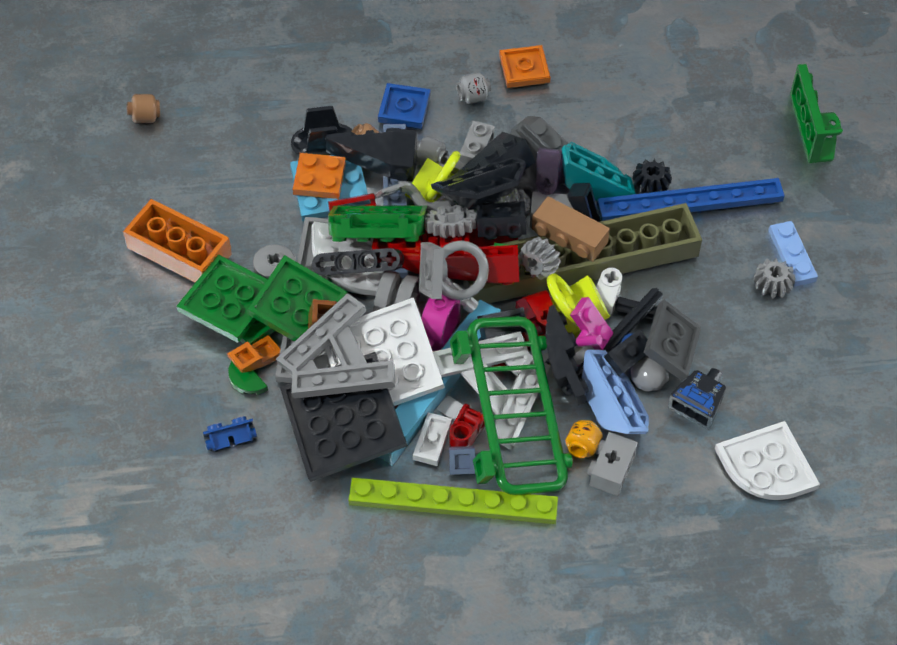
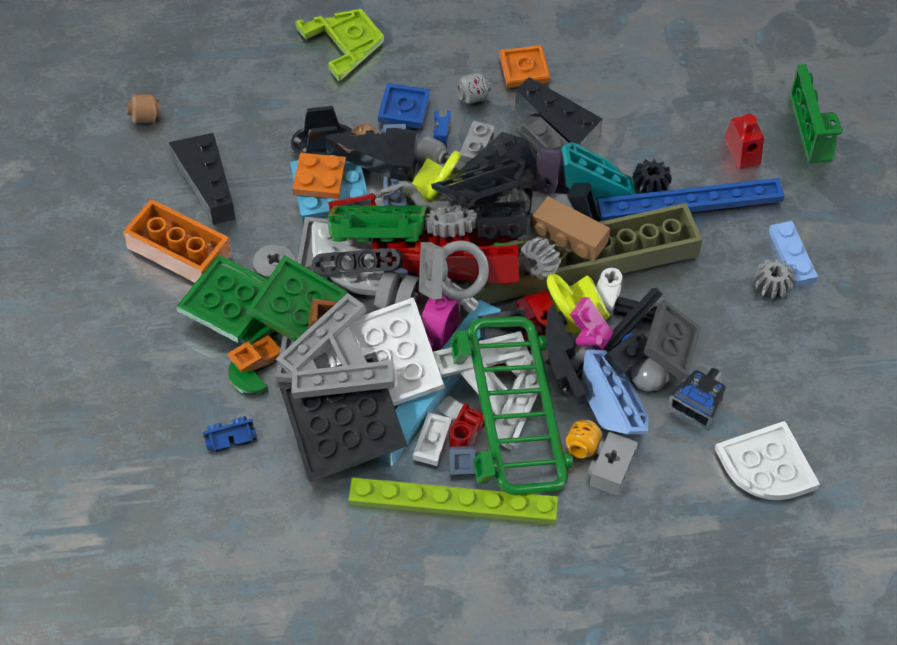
none -> black wedge [168,132,236,225]
none -> lime wing [295,9,384,81]
none -> blue plate [434,110,451,150]
none -> black wedge [515,77,603,149]
none -> red torso [724,114,764,170]

